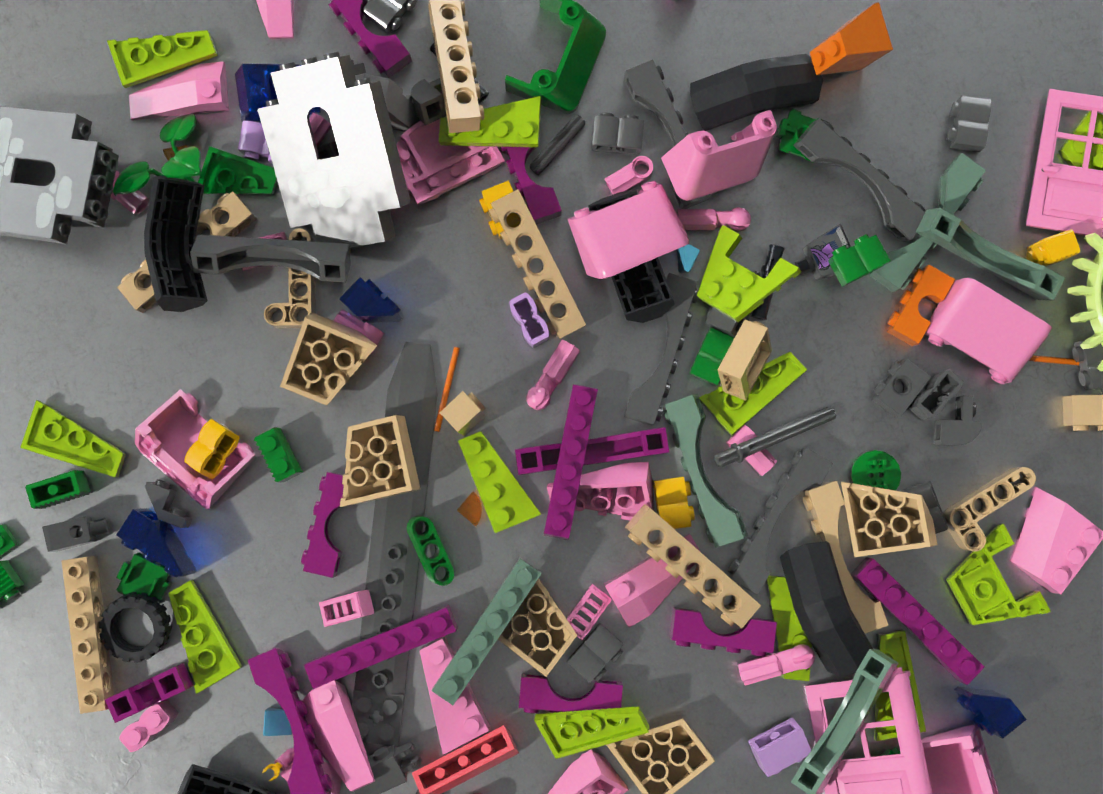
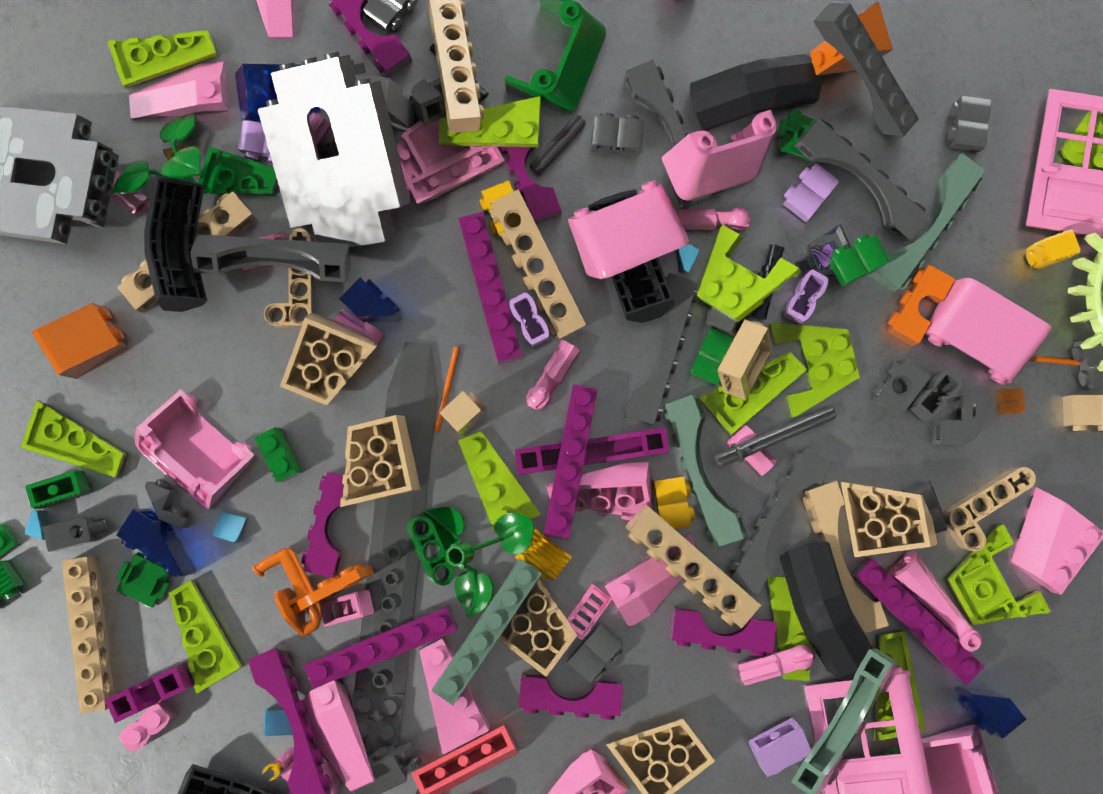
black tyre [99,592,172,663] -> none
yellow brick [184,419,240,479] -> none
clear orange tile [457,491,482,526] -> none
lime wing [534,706,649,759] -> none
bright pink piece [605,156,653,195] -> none
green plate [850,450,901,490] -> none
sand green arch [916,208,1065,300] -> none
none -> medium azure slope [25,509,49,540]
none -> orange slope [32,303,126,379]
none -> medium azure slope [212,511,247,543]
none -> orange plate [252,548,375,637]
none -> green plant [423,506,535,617]
none -> magenta arch [458,212,523,365]
none -> yellow brick [514,529,572,582]
none -> lime wing [769,322,860,418]
none -> lavender brick [783,163,839,222]
none -> lavender brick [783,269,828,325]
none -> dark grey arch [814,3,919,137]
none -> bright pink animal [888,551,983,651]
none -> clear orange tile [995,388,1025,415]

